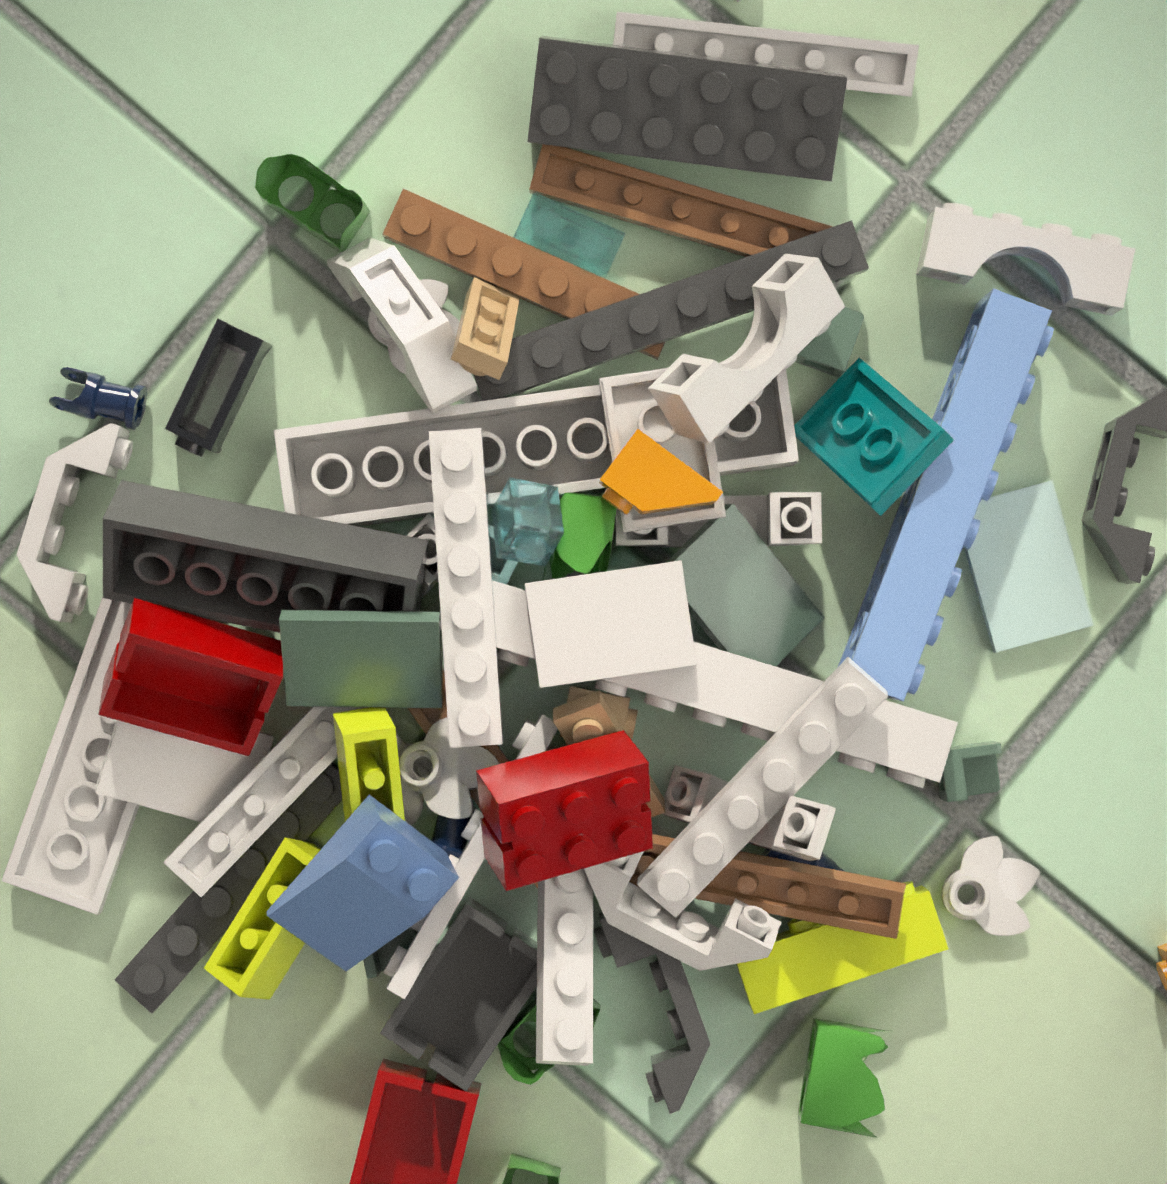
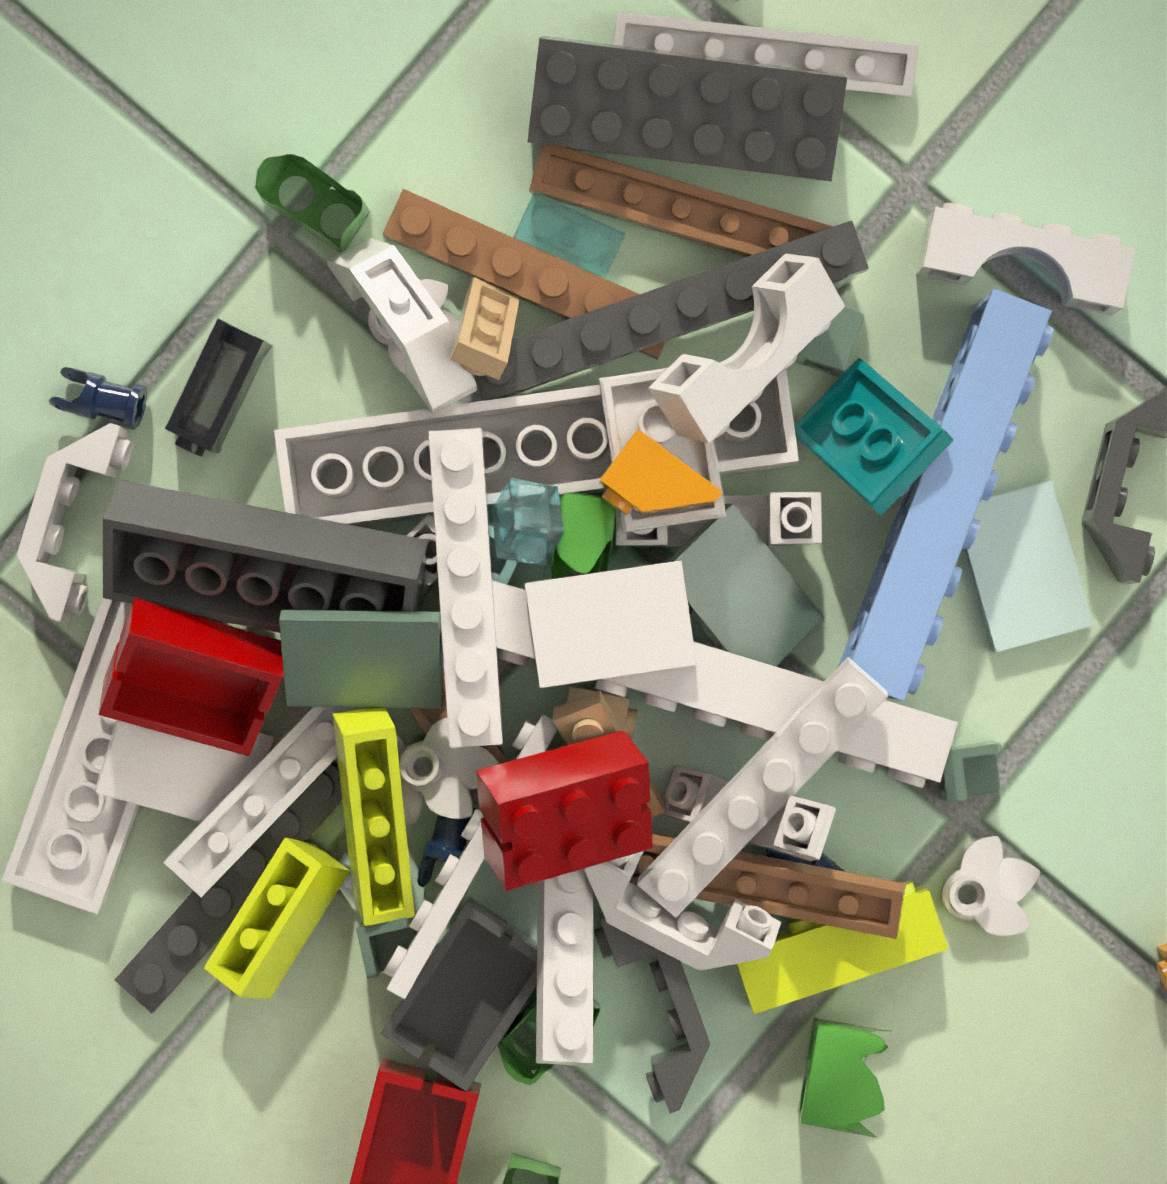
medium blue slope [266,795,459,971] -> none

